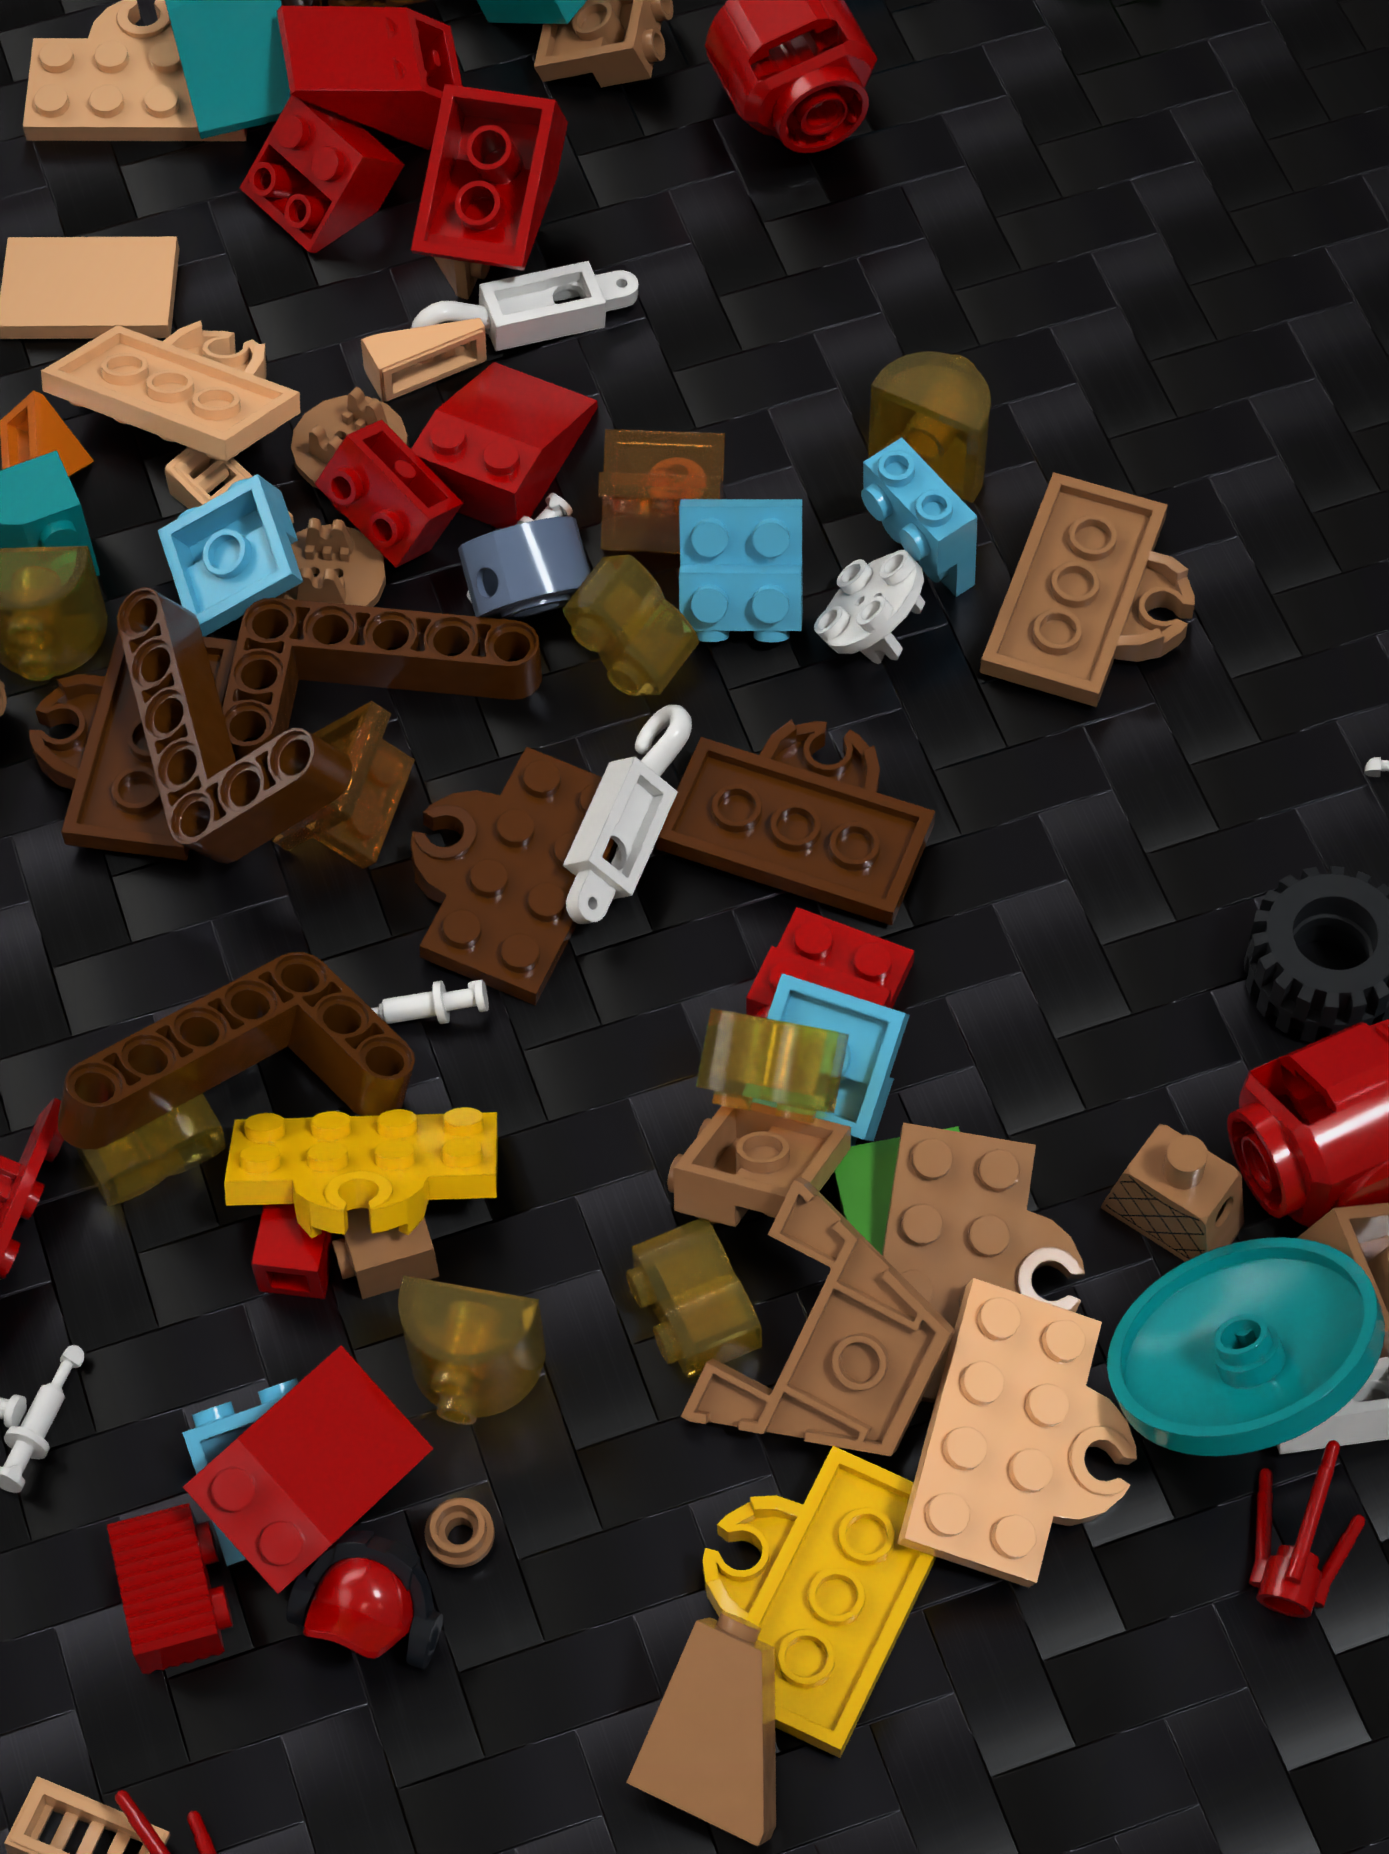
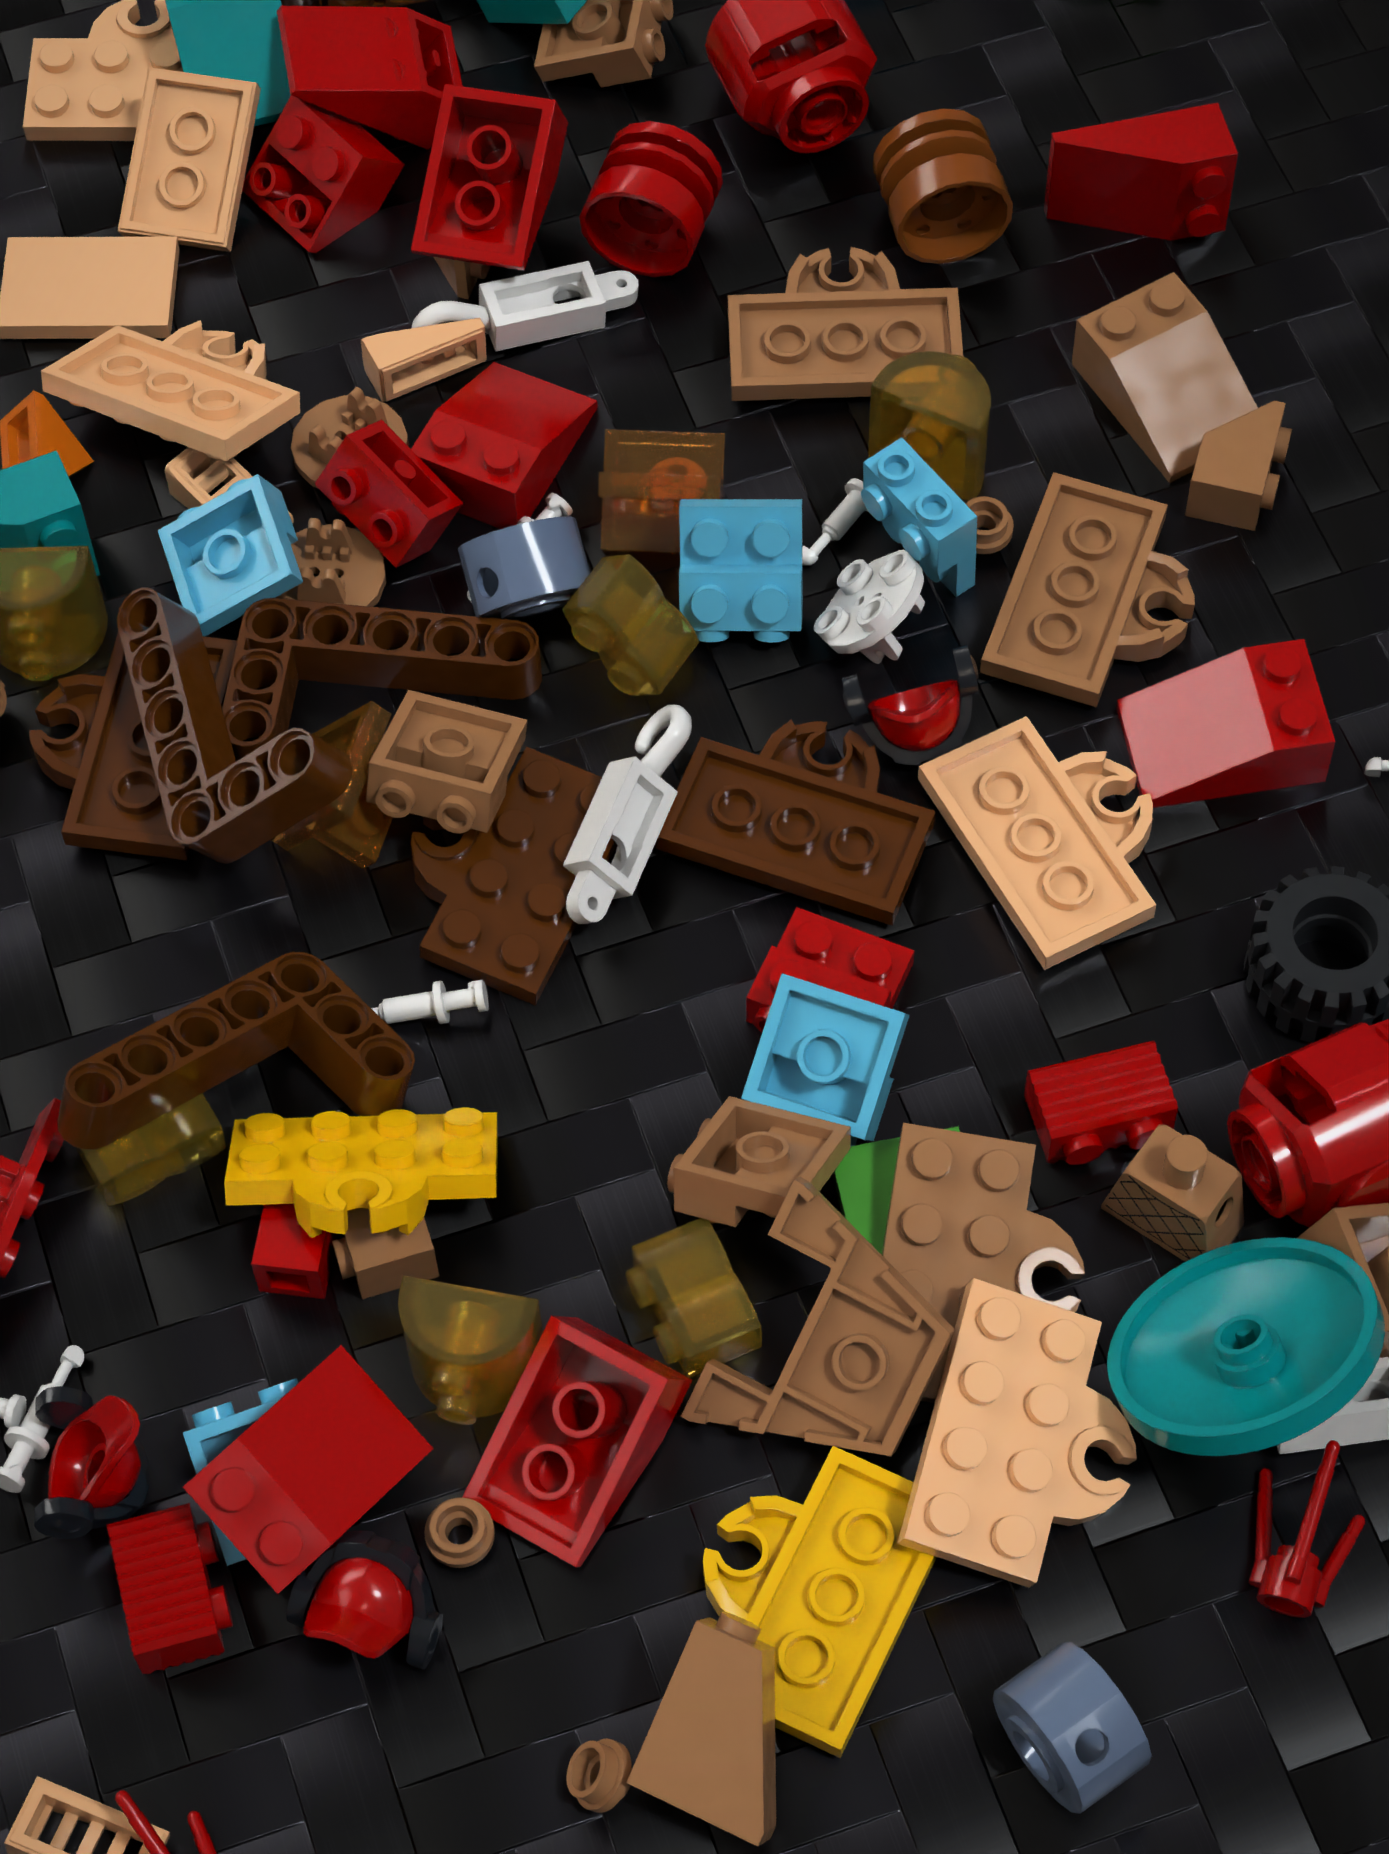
clear yellow brick [696,1008,849,1123] -> none
none -> cap [34,1386,149,1539]
none -> light nougat tile [117,67,261,252]
none -> medium nougat plate [366,690,527,834]
none -> red slope [462,1316,693,1567]
none -> medium nougat plate [566,1738,632,1813]
none -> red wheel [579,121,723,277]
none -> medium nougat plate [728,247,965,401]
none -> white piece [802,478,869,566]
none -> cap [842,644,979,765]
none -> dark orange wheel [873,108,1013,264]
none -> light nougat plate [918,716,1156,970]
none -> medium nougat plate [965,496,1014,554]
none -> sand blue piece [993,1642,1152,1814]
none -> red brick [1024,1041,1178,1165]
none -> red slope [1044,102,1238,241]
none -> medium nougat slope [1072,272,1258,483]
none -> slope [1116,639,1336,808]
none -> medium nougat slope [1185,400,1292,531]

